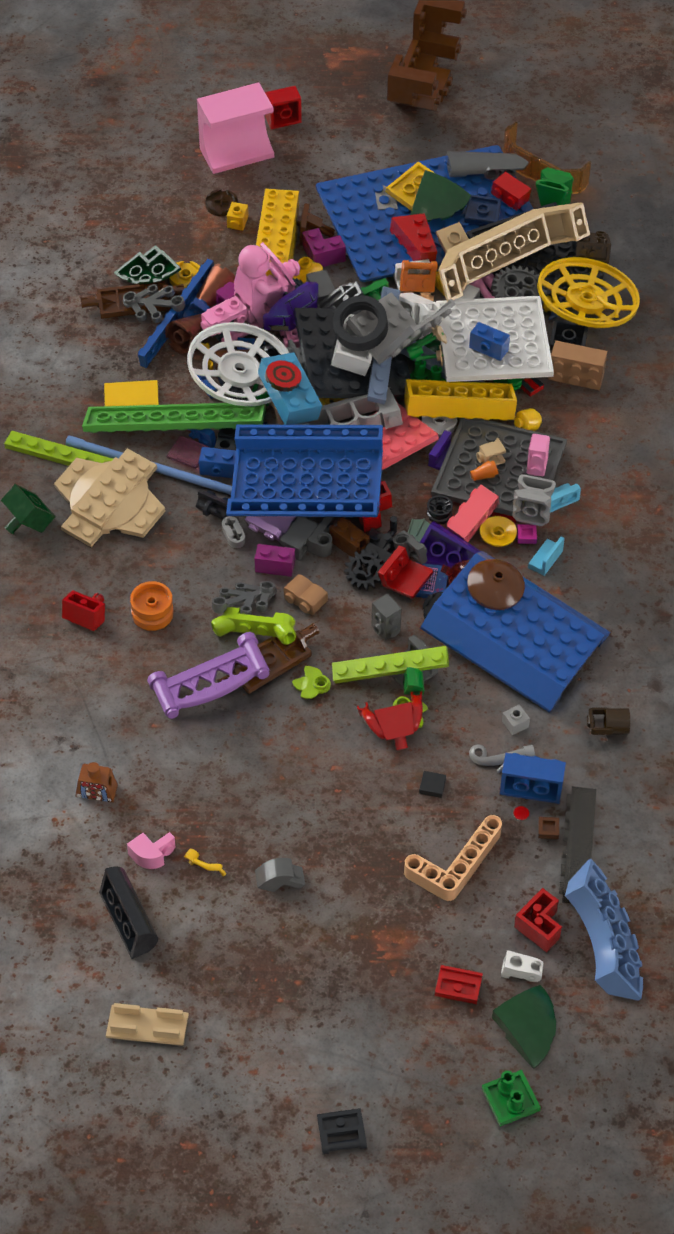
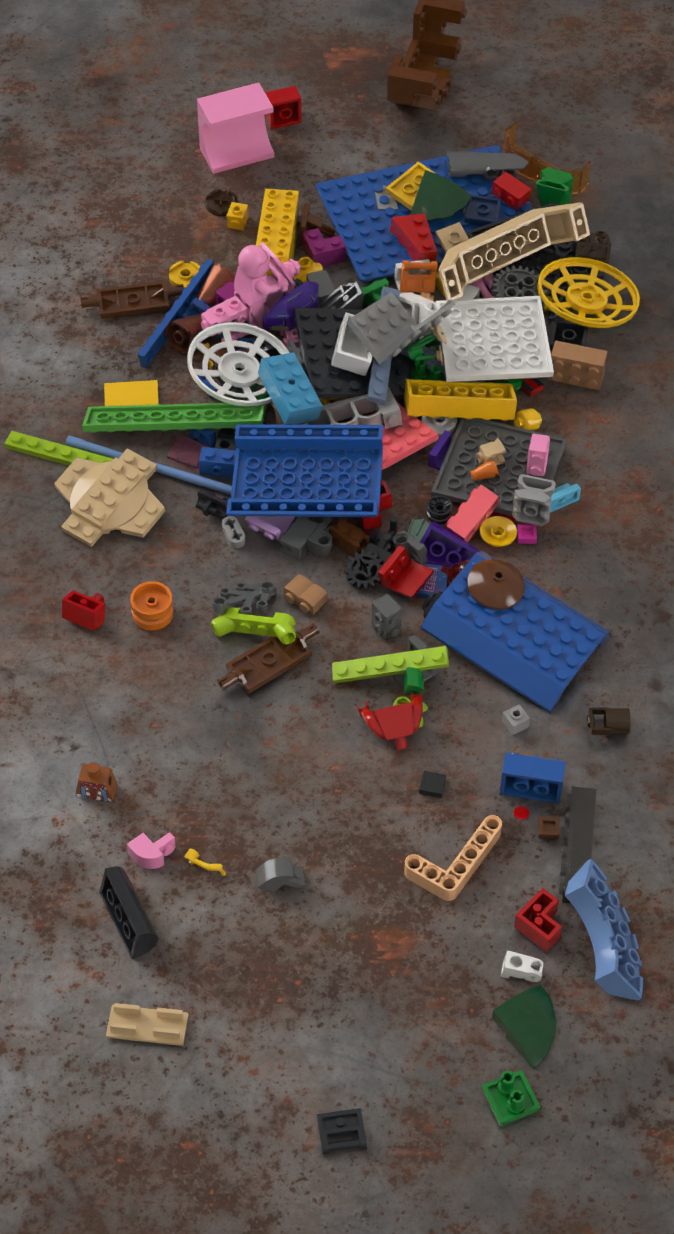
dark green brick [1,484,56,535] -> none
dark green brick [114,245,182,284] -> none
dark grey plant [123,284,185,323] -> none
medium lavender piece [147,632,269,719] -> none
magenta brick [254,544,295,577] -> none
red tile [265,360,302,392] -> none
lime plate [292,666,331,699] -> none
black tyre [333,295,389,351] -> none
red plate [435,965,483,1004] -> none
blue brick [469,322,510,361] -> none
light grey plant [469,744,535,773] -> none
medium azure panel [528,537,565,576] -> none
yellow piece [592,289,619,318] -> none

